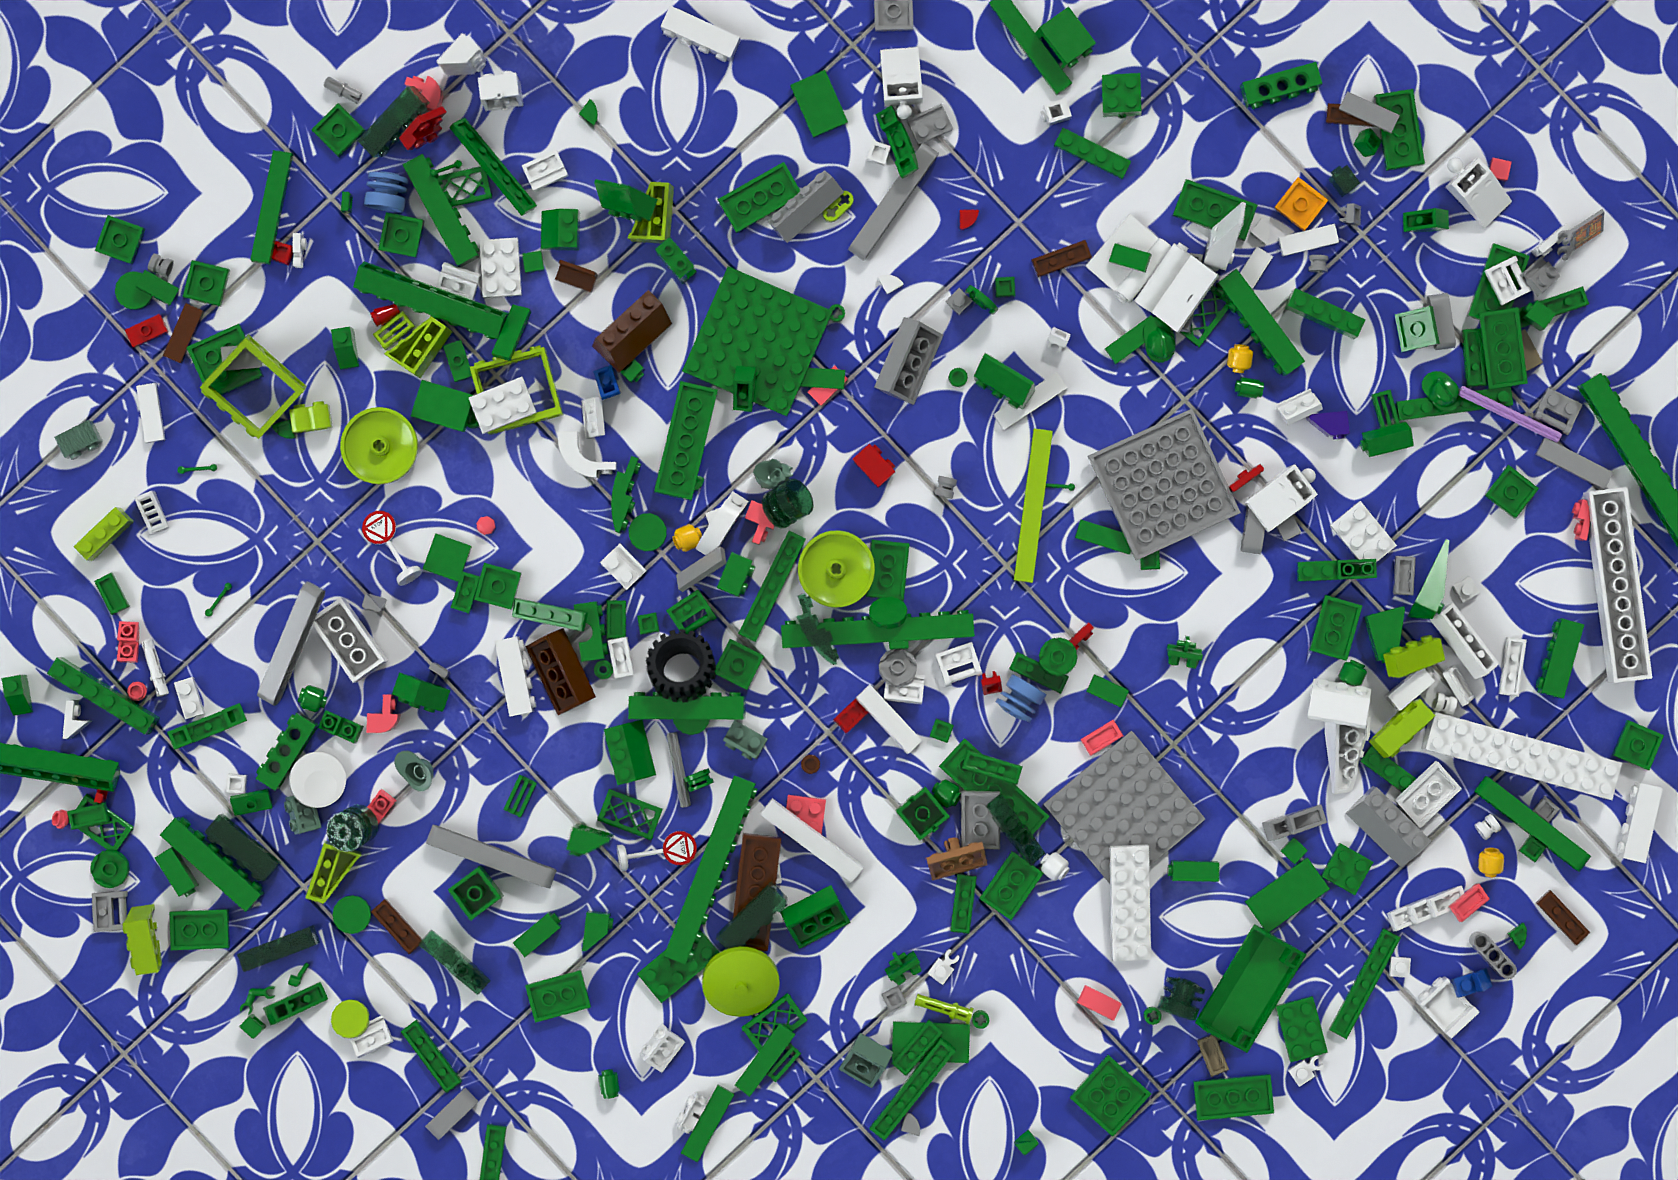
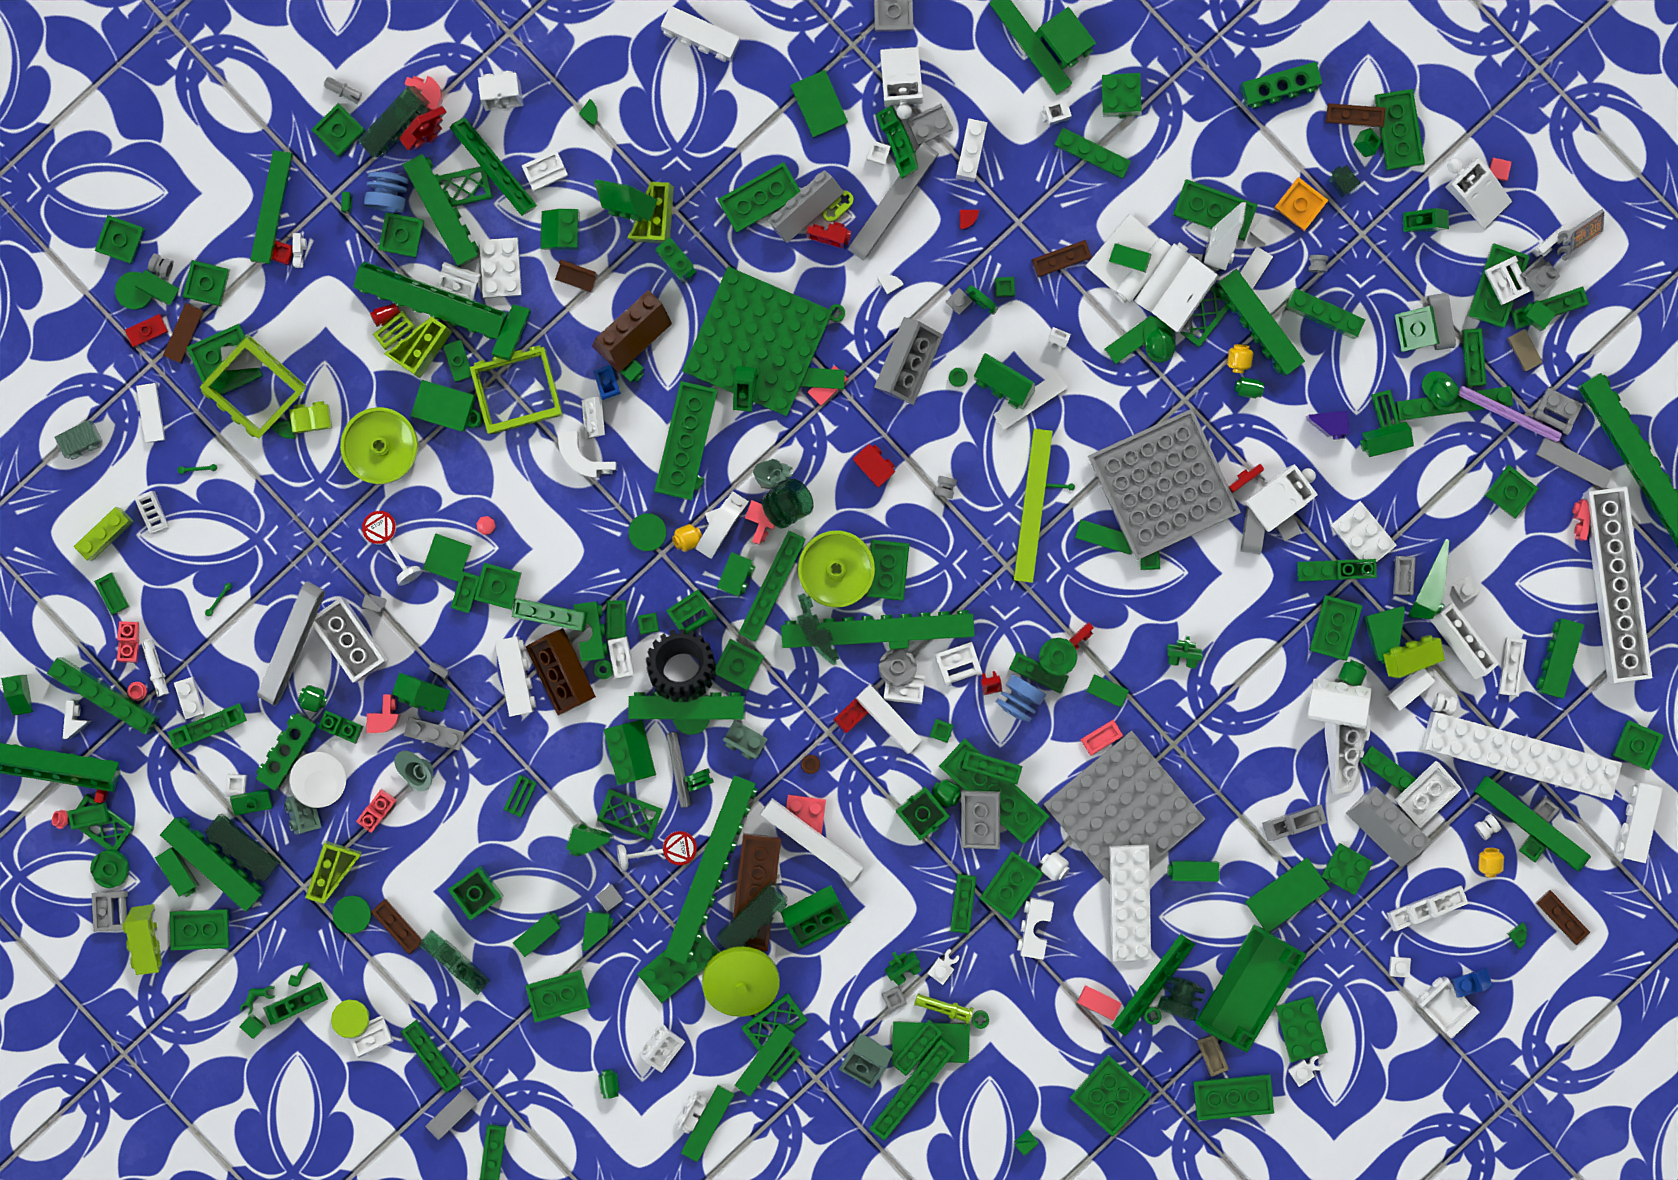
clear green brick [237,925,320,972] -> none
wheel [326,804,378,852] -> none
green slope [331,326,360,369] -> none
light grey beam [426,825,557,888] -> none
green hinge [430,160,462,177] -> none
white slope [436,33,487,76] -> none
white plate [469,377,537,434] -> none
green tile [522,251,545,273] -> none
white plate [600,543,647,590] -> none
green slope [611,456,641,534] -> none
light grey tile [676,546,726,592] -> none
green tile [869,597,907,629] -> none
light grey tile [901,1112,920,1136] -> none
medium nougat plate [926,837,988,881] -> none
clear green slope [985,794,1045,866] -> none
white plate [1276,389,1323,425] -> none
white tile [1278,224,1339,257] -> none
green tile [1280,837,1308,864] -> none
green tile [1329,928,1401,1039] -> none
light grey tile [1339,91,1400,134] -> none
light grey tile [1339,203,1361,226] -> none
lime wedge [1368,699,1436,758] -> none
white tile [1443,665,1475,707] -> none
coral tile [1449,883,1489,922] -> none
light grey beam [1469,932,1517,979] -> none
green plate [1479,307,1528,389] -> none
none -> light grey plate [404,717,465,750]
none -> light grey tile [597,884,623,911]
none -> red plate [806,222,851,249]
none -> white arch [956,119,987,182]
none -> white arch [1017,897,1054,960]
none -> green plate [1111,934,1195,1036]

